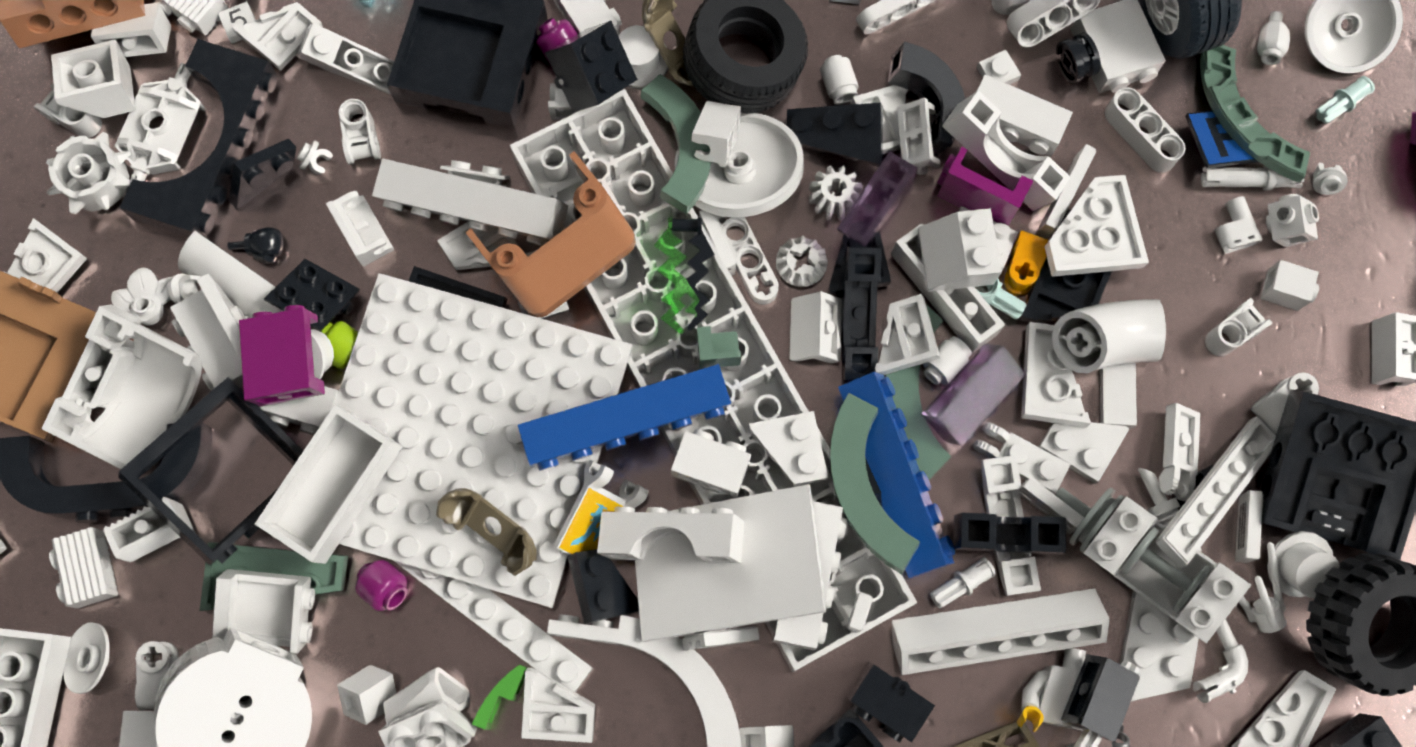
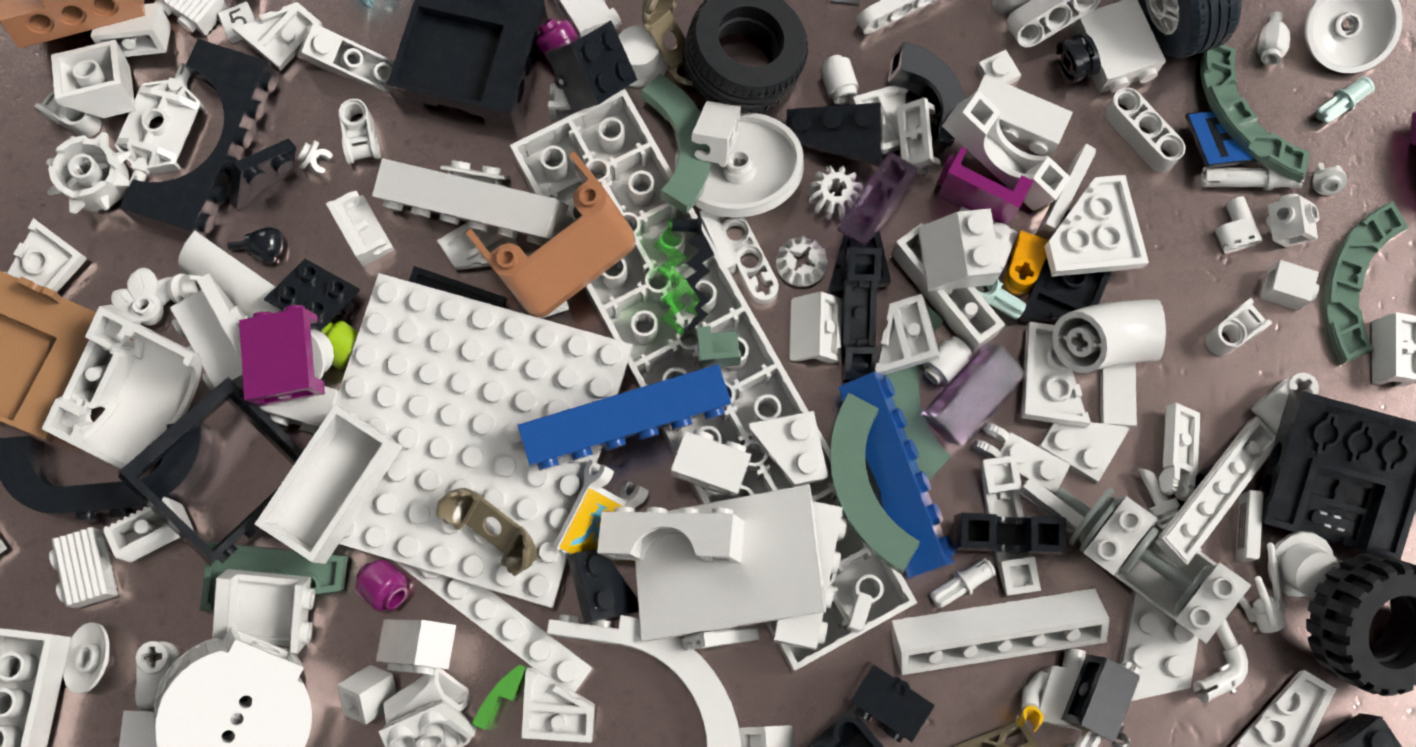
none -> white brick [376,619,456,675]
none -> sand green tile [1324,201,1409,365]

